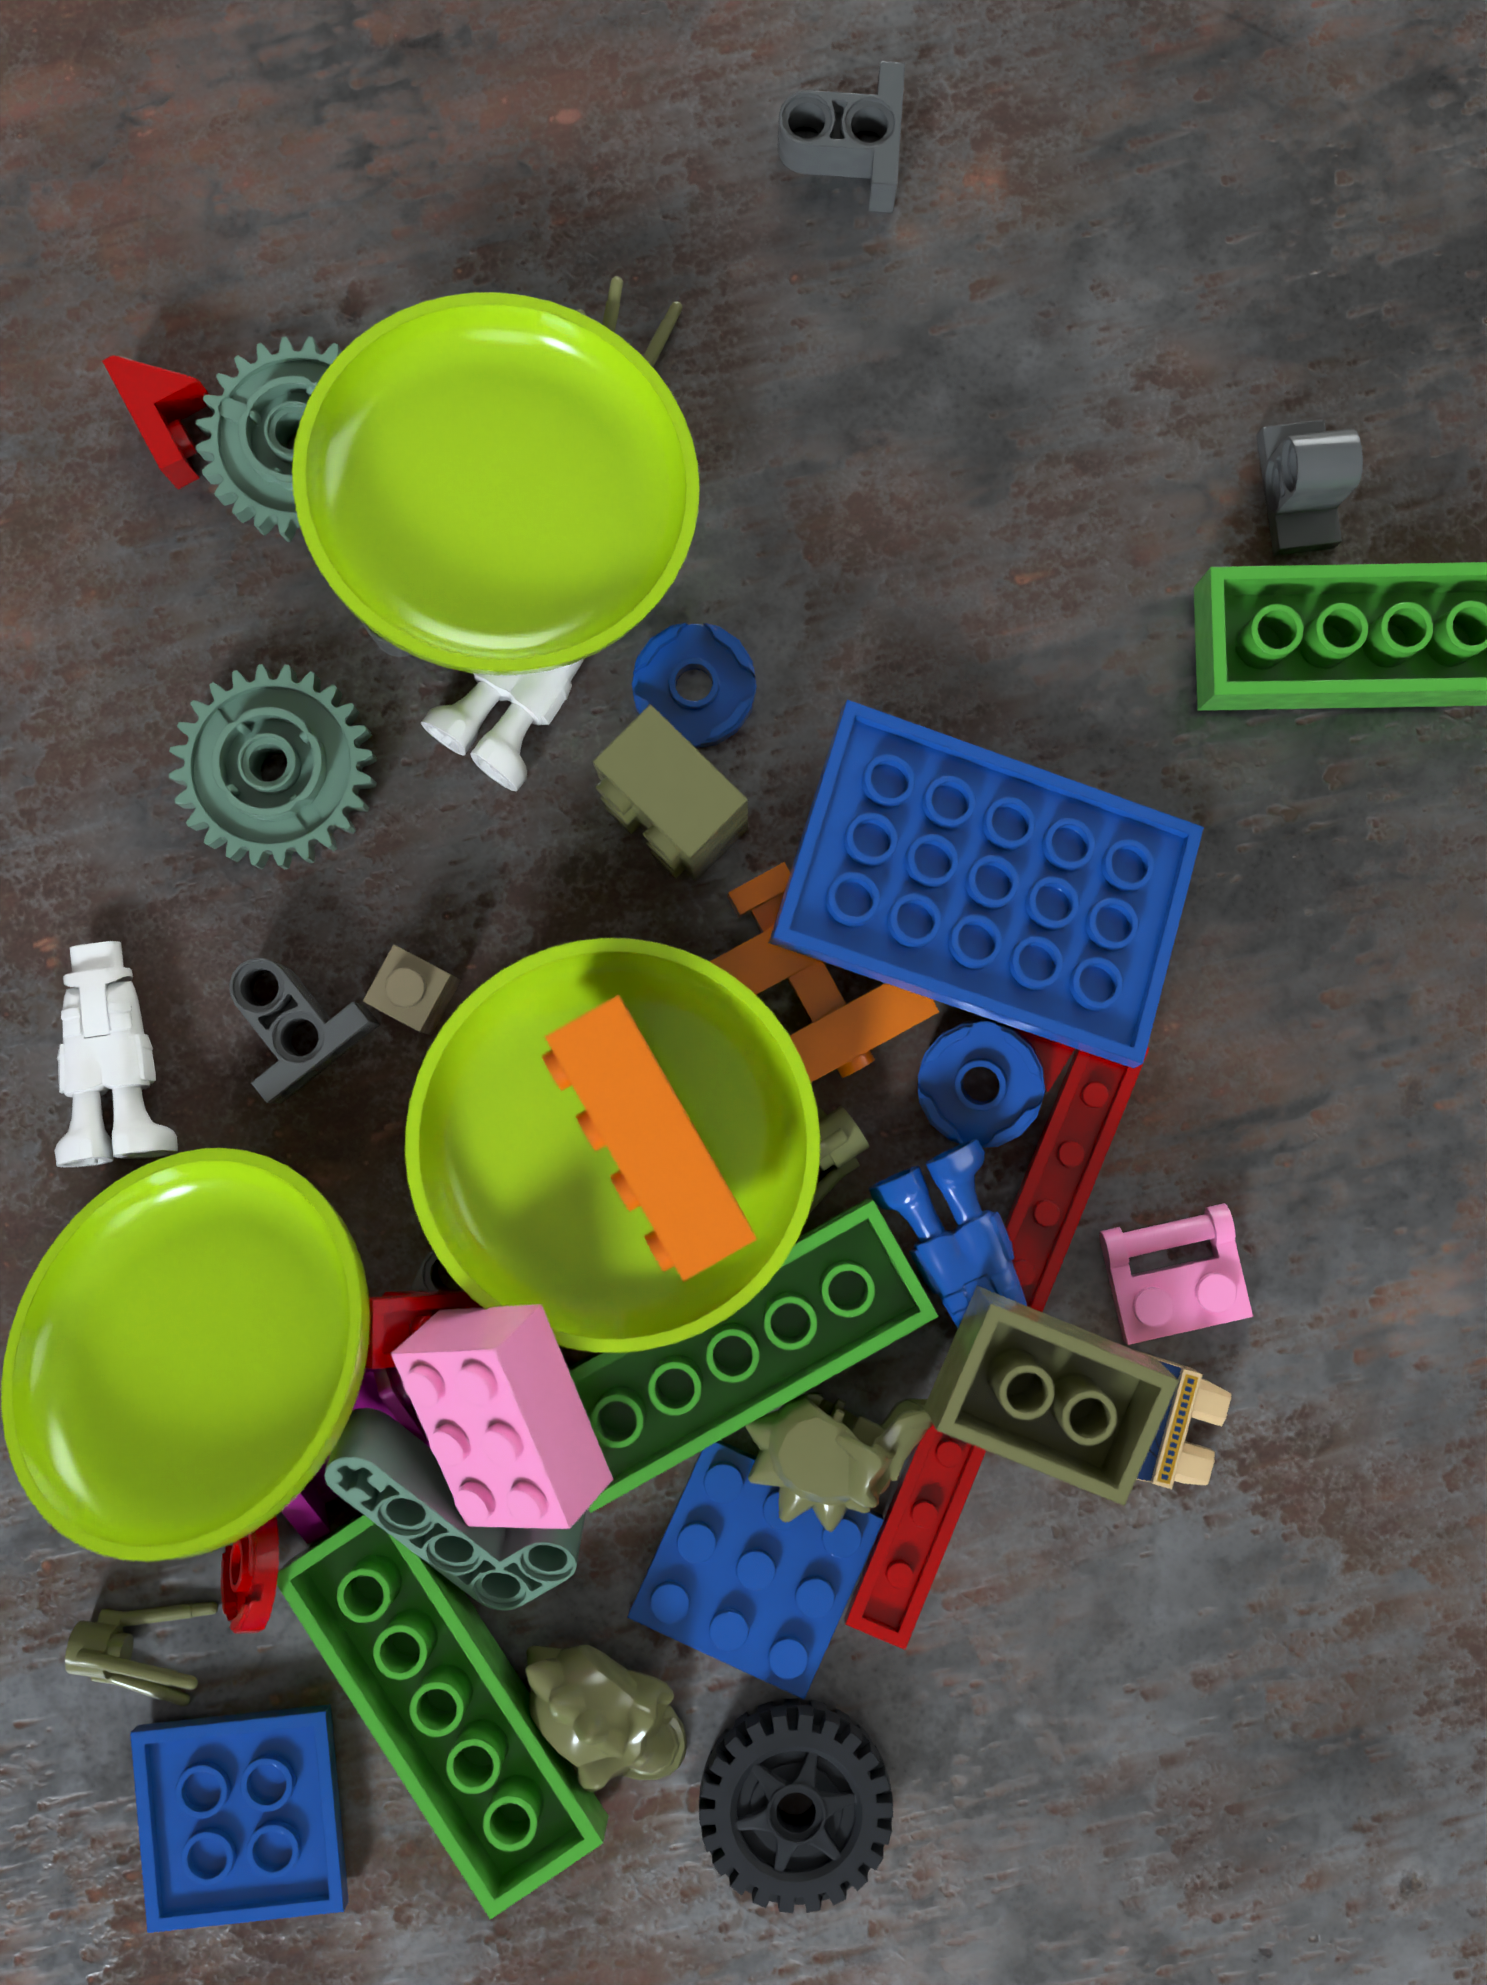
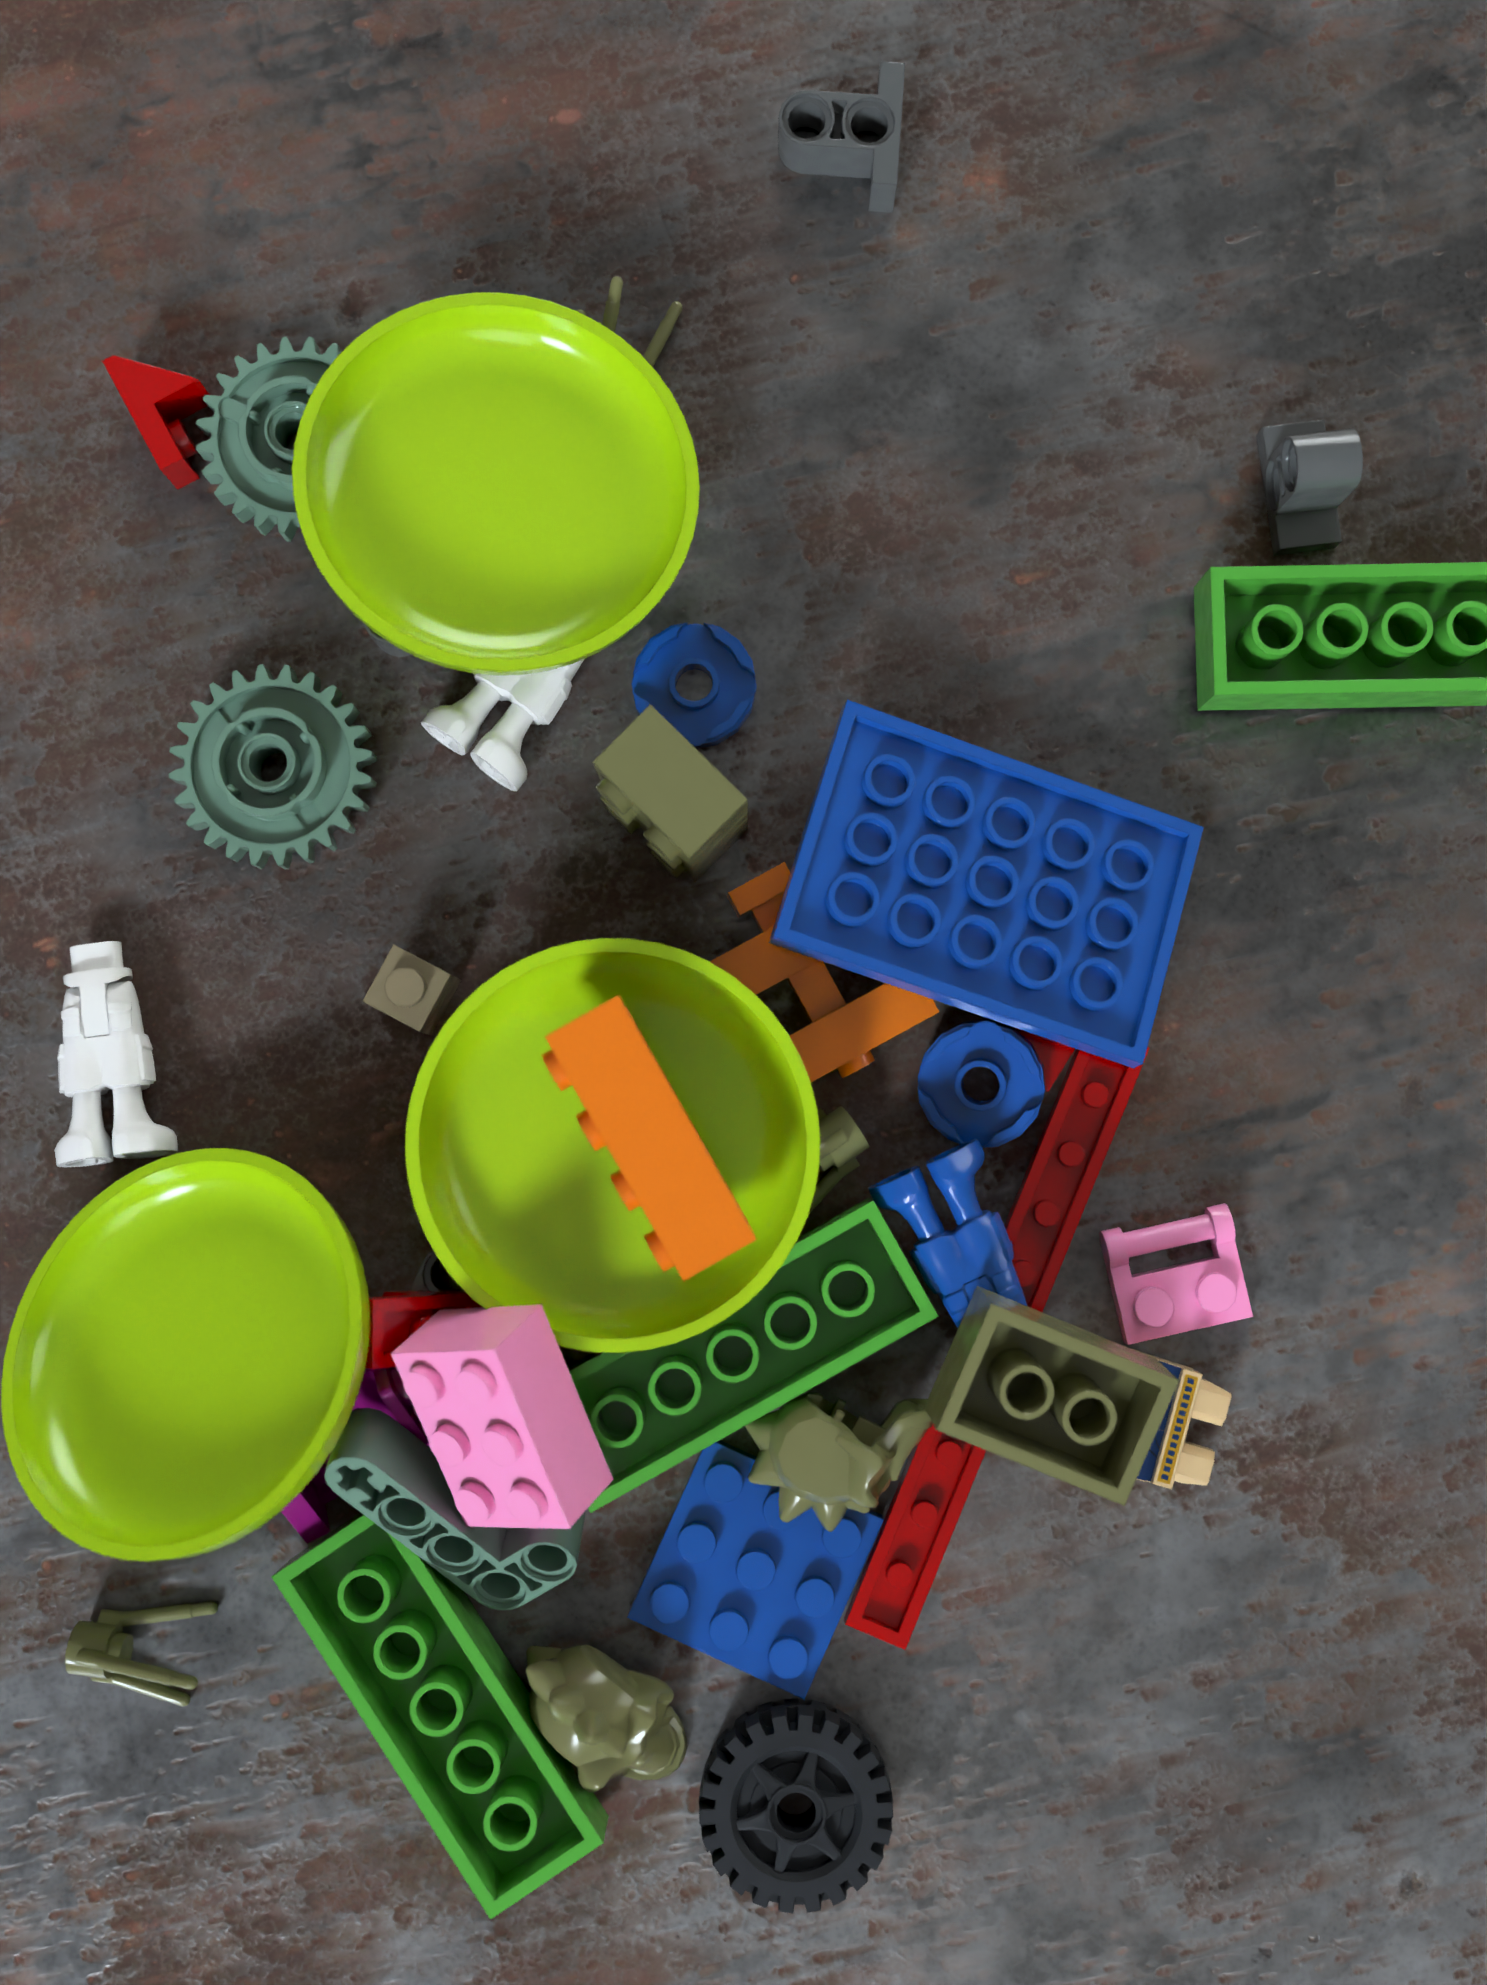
blue plate [130,1704,349,1933] -> none
red tile [221,1515,279,1633] -> none
dark grey tile [229,958,380,1104] -> none

